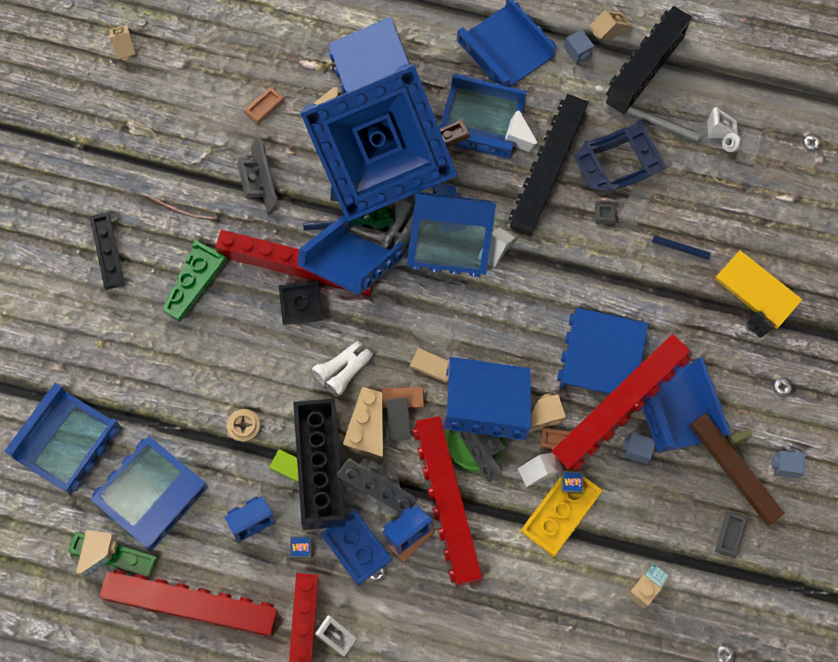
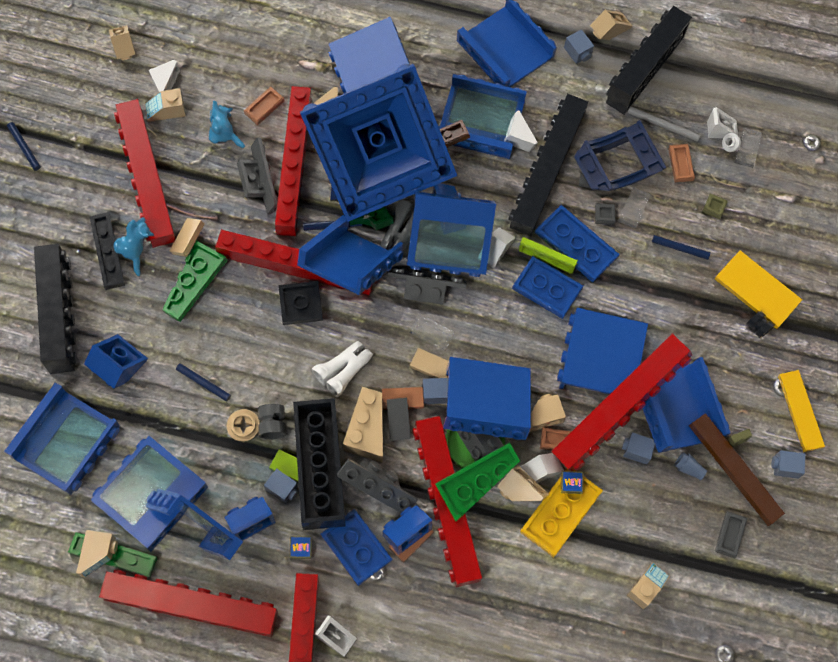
none -> dark blue bar [7,122,41,171]
none -> black brick [34,244,78,374]
none -> blue slope [84,334,148,389]
none -> red brick [114,99,175,248]
none -> dark azure animal [114,217,154,276]
none -> tan slope [145,88,186,122]
none -> blue panel [145,489,243,560]
none -> white slope [149,60,180,93]
none -> tan tile [169,218,205,257]
none -> dark blue bar [176,363,231,402]
none -> dark azure animal [208,101,245,148]
none -> dark grey wheel [258,404,286,439]
none -> sand blue brick [264,468,298,504]
none -> red brick [275,86,312,236]
none -> dark grey bracket [387,267,467,305]
none -> sand blue brick [422,378,448,404]
none -> green wing [435,443,520,521]
none -> tan slope [497,465,549,501]
none -> blue tile [512,256,583,319]
none -> lime tile [519,237,578,274]
none -> blue tile [535,205,620,283]
none -> nougat tile [668,144,695,183]
none -> sand blue cone [674,452,707,480]
none -> olive tile [702,193,728,219]
none -> yellow tile [778,370,825,453]

